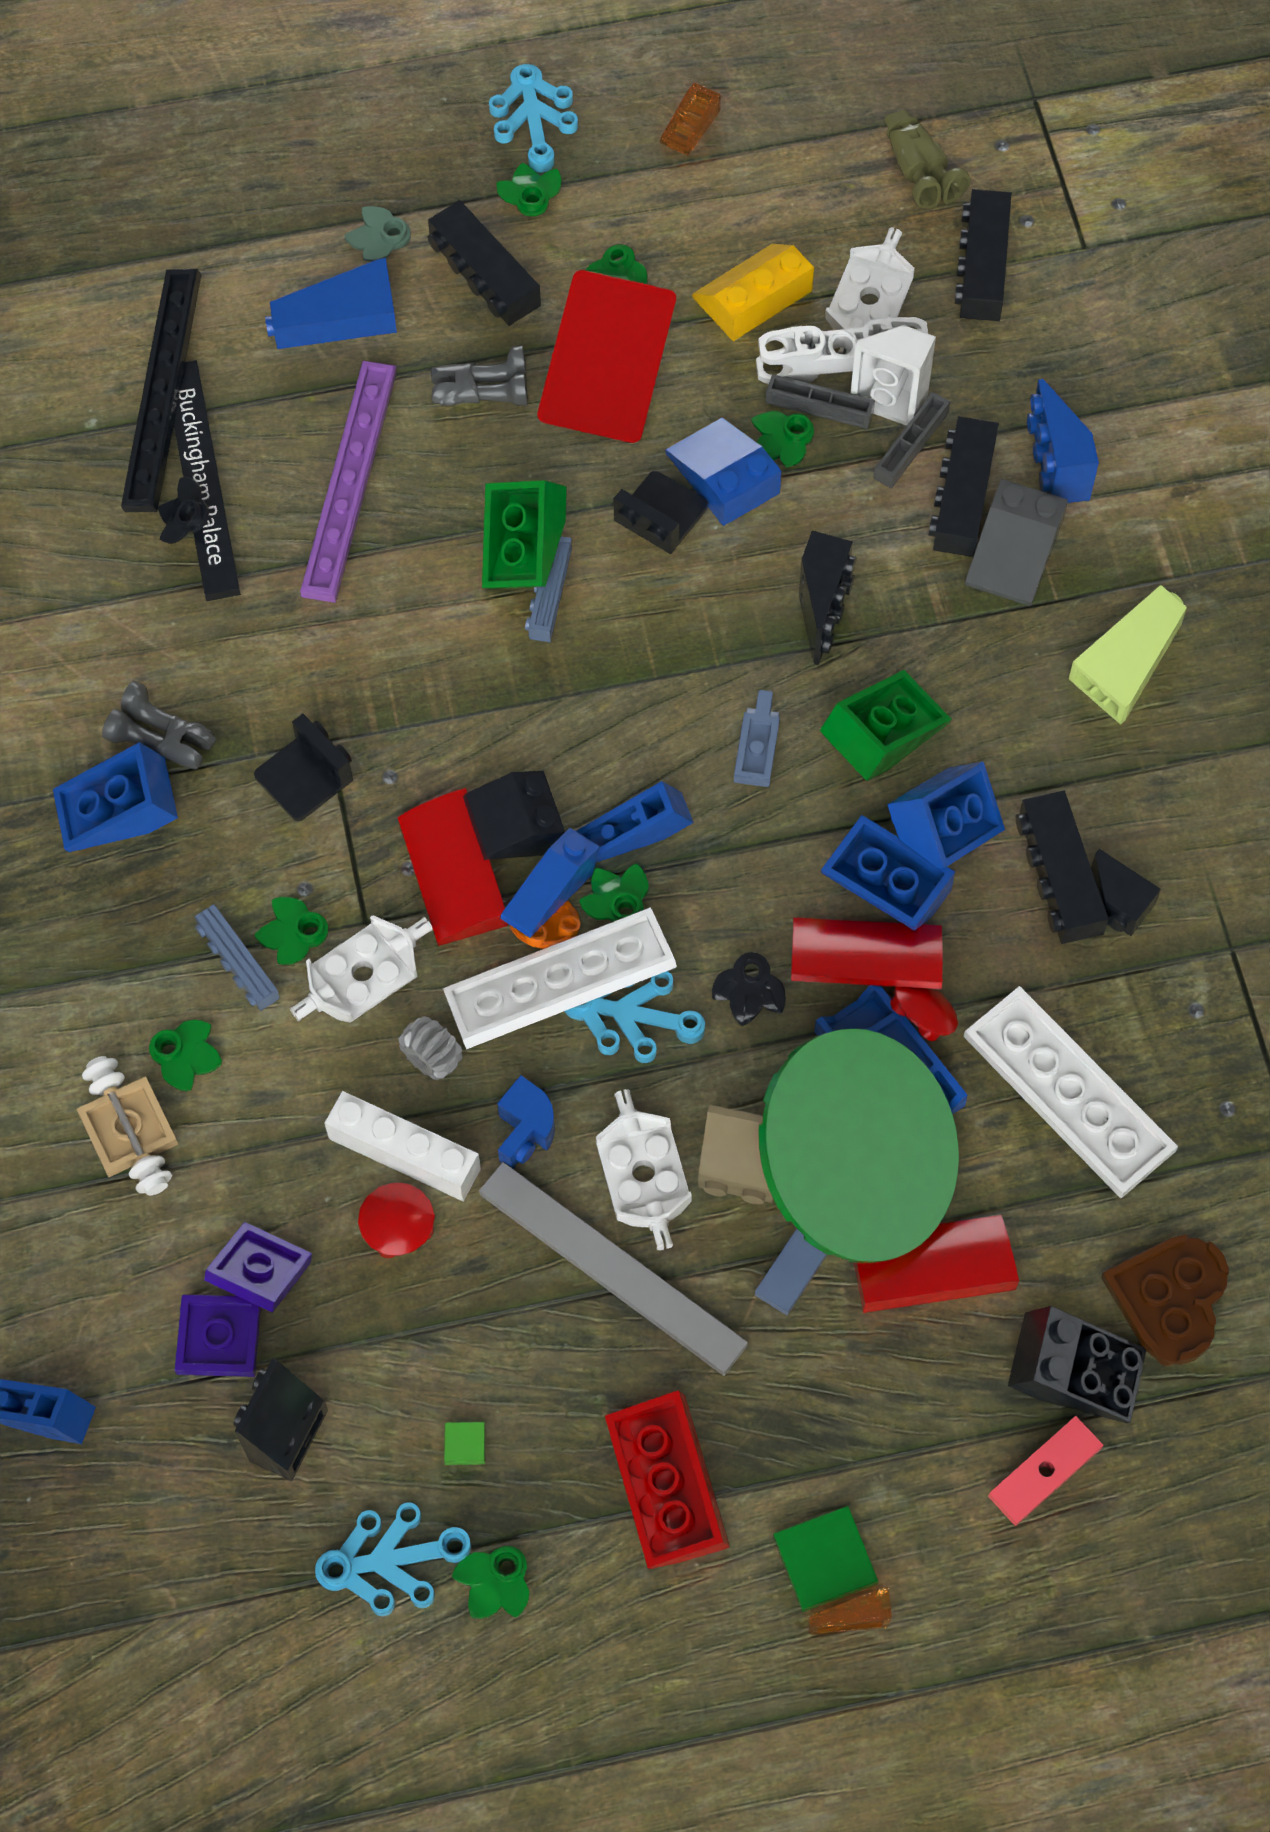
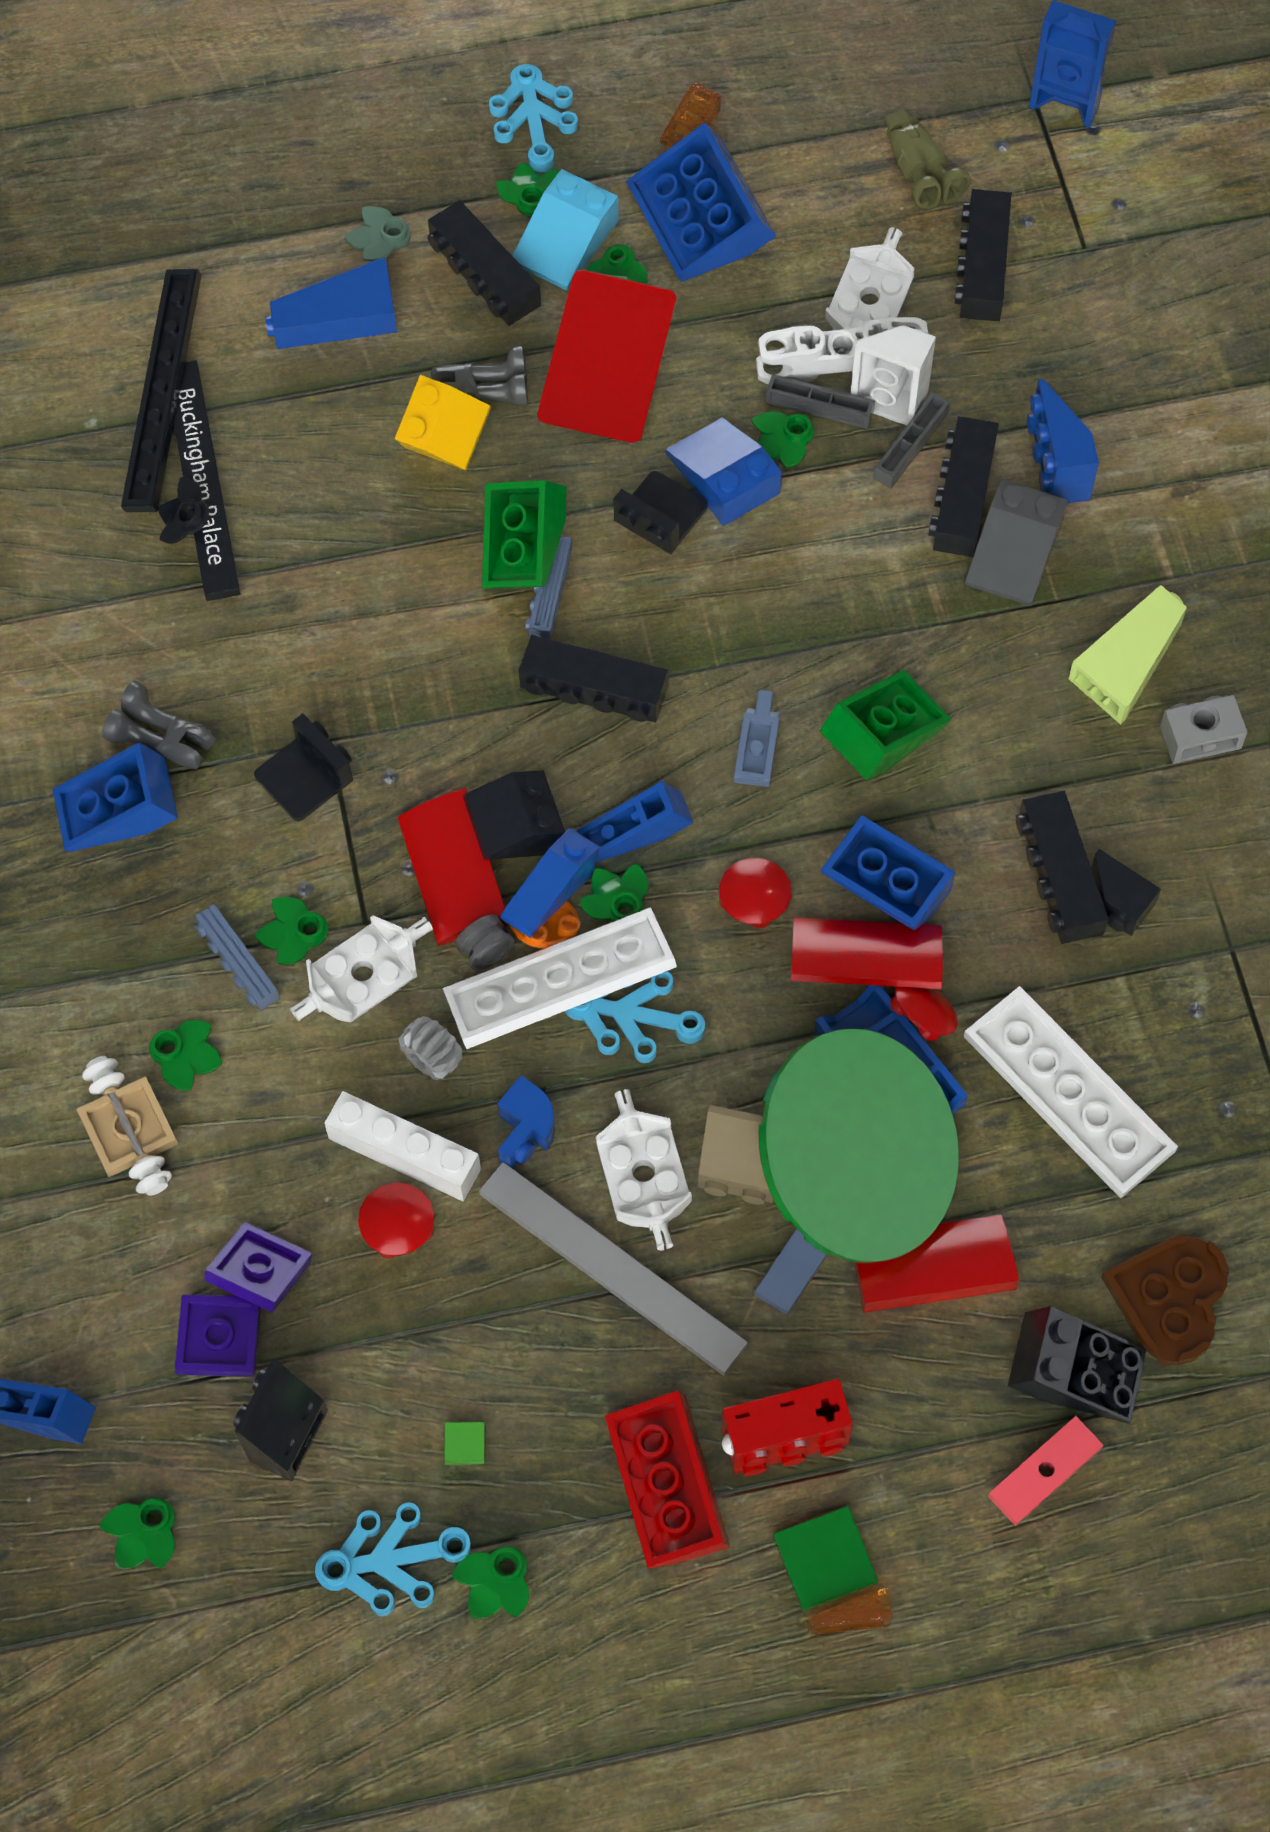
medium lavender tile [300,361,397,603] -> none
yellow slope [692,244,814,341] -> none
black plate [712,952,786,1026] -> none
black slope [799,530,857,665] -> none
blue slope [887,762,1005,869] -> none
none -> green plate [99,1497,176,1569]
none -> yellow slope [395,375,491,471]
none -> flat silver wheel [455,914,515,971]
none -> medium azure slope [513,169,619,291]
none -> black brick [519,634,668,723]
none -> blue slope [626,123,776,282]
none -> red dish [719,858,791,928]
none -> red piece [721,1378,853,1477]
none -> blue piece [1029,0,1116,128]
none -> light grey brick [1160,695,1247,764]

